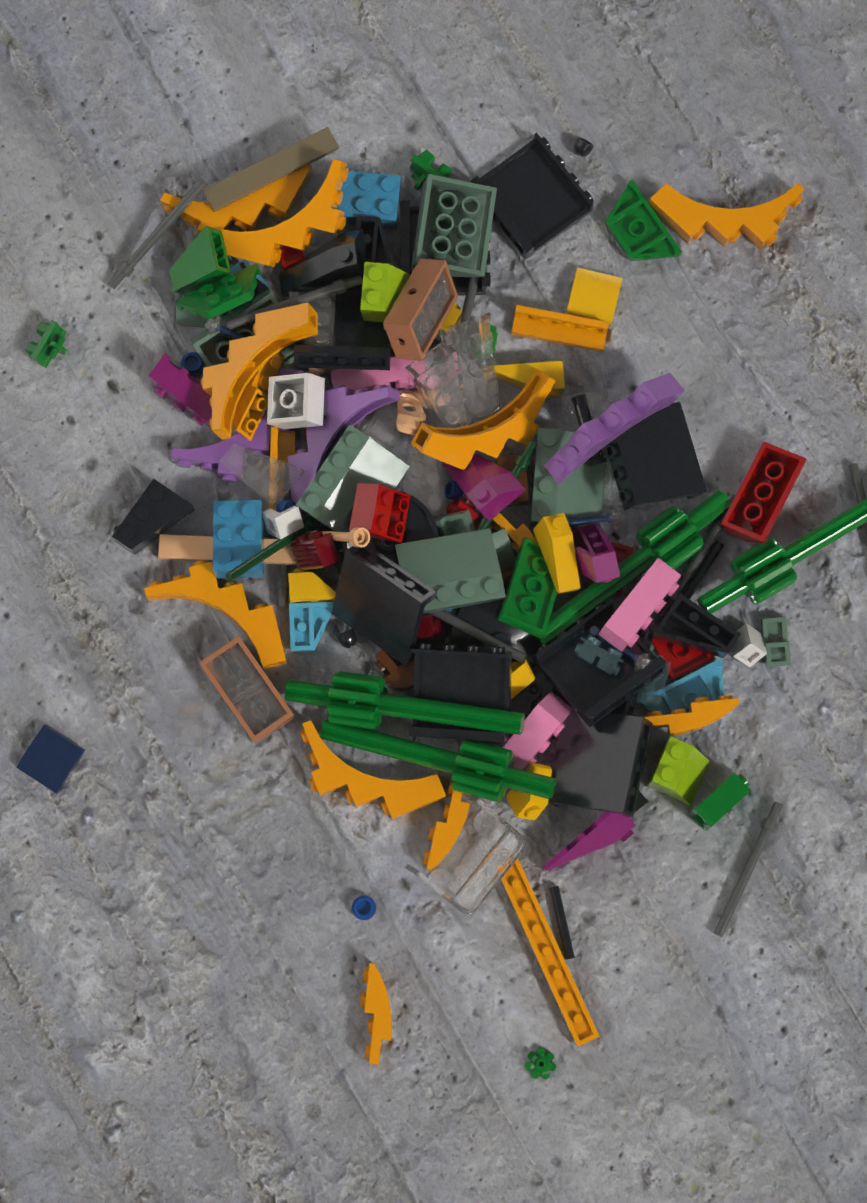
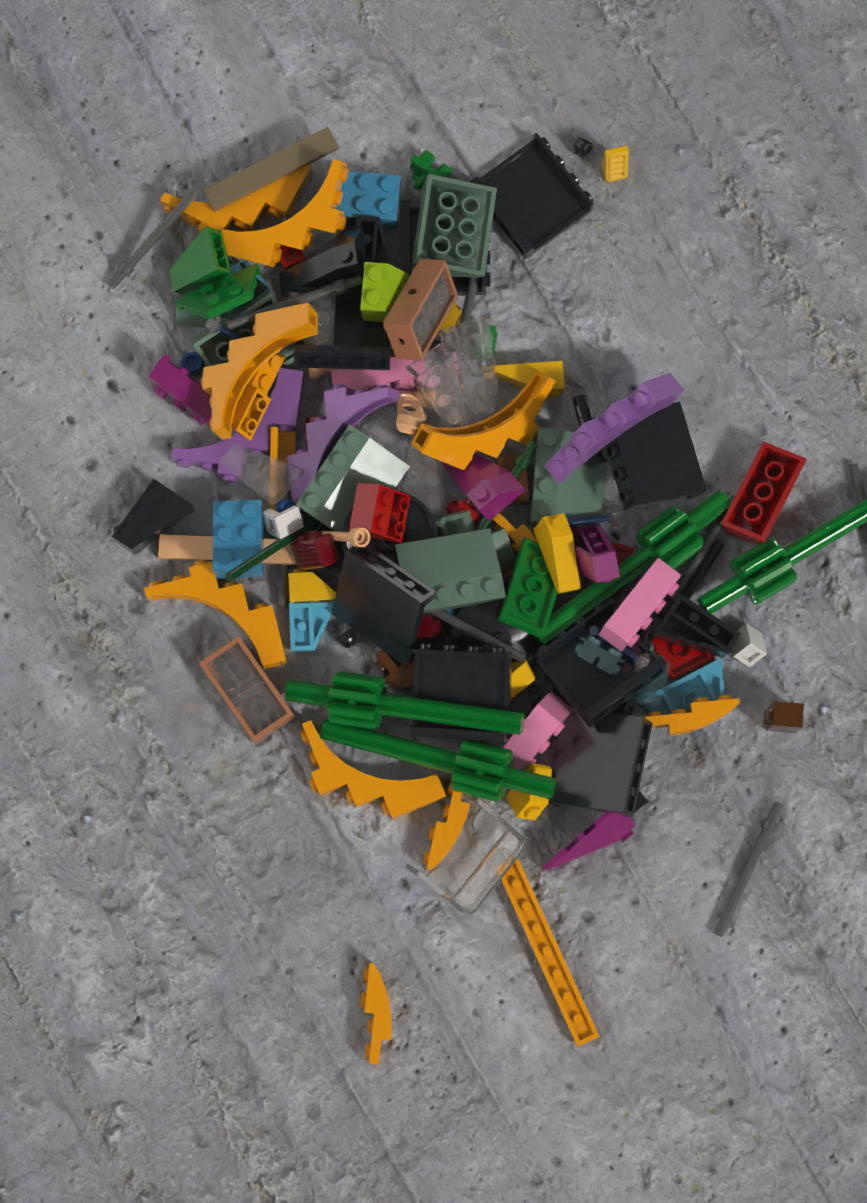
dark blue slope [16,724,85,794] -> none
green hips [25,320,67,368] -> none
white brick [267,373,325,429] -> none
blue plate [352,896,376,920] -> none
blue hinge [445,480,464,500] -> none
light orange fence [511,305,609,352] -> none
green plant [525,1048,556,1079] -> none
black bar [549,886,575,960] -> none
yellow slope [566,267,622,325] -> none
green wing [605,179,682,262] -> none
lime slope [646,736,710,806] -> none
light orange arch [649,183,805,250] -> none
green slope [689,772,751,831] -> none
sand green slope [761,616,791,667] -> none
none -> yellow slope [601,145,629,183]
none -> reddish brown brick [763,701,804,733]

